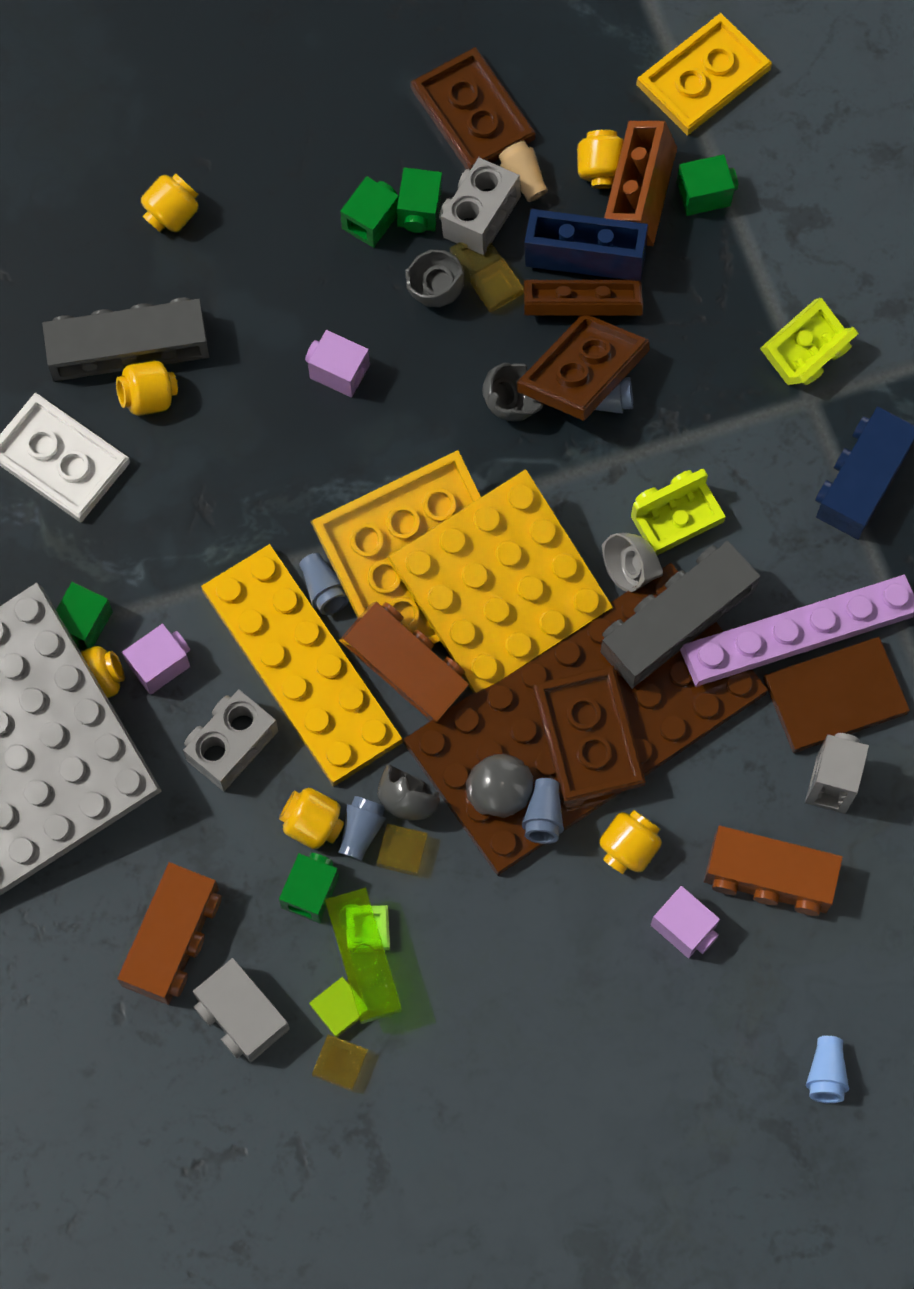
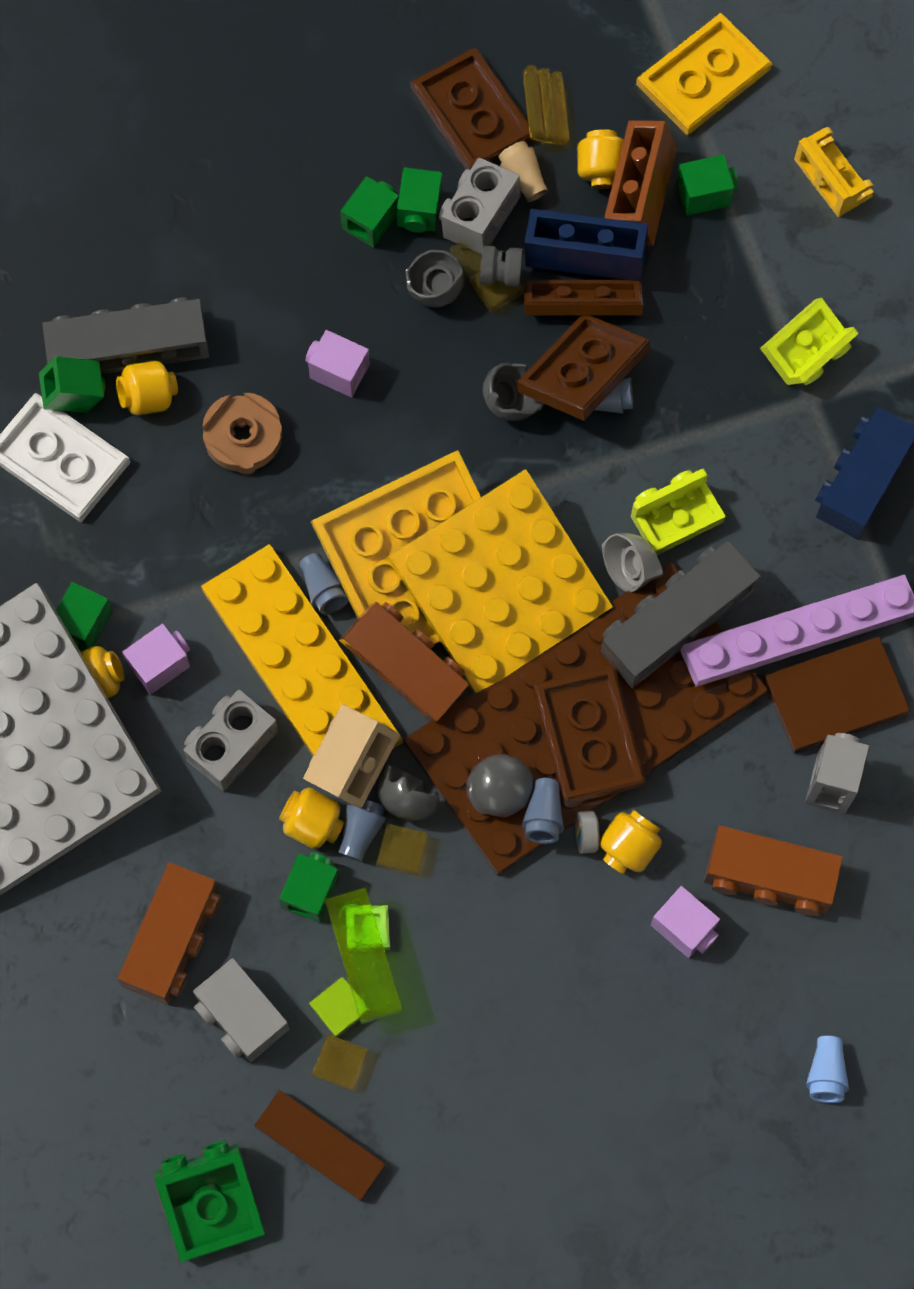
yellow head [141,173,199,232] -> none
none -> green brick [39,356,105,413]
none -> green plate [154,1140,265,1262]
none -> medium nougat plate [203,393,283,475]
none -> reddish brown tile [254,1090,386,1202]
none -> tan brick [303,704,400,809]
none -> dark grey wheel [480,245,522,288]
none -> clear yellow tile [523,65,570,146]
none -> light grey tile [575,811,600,854]
none -> yellow hinge [794,127,874,217]

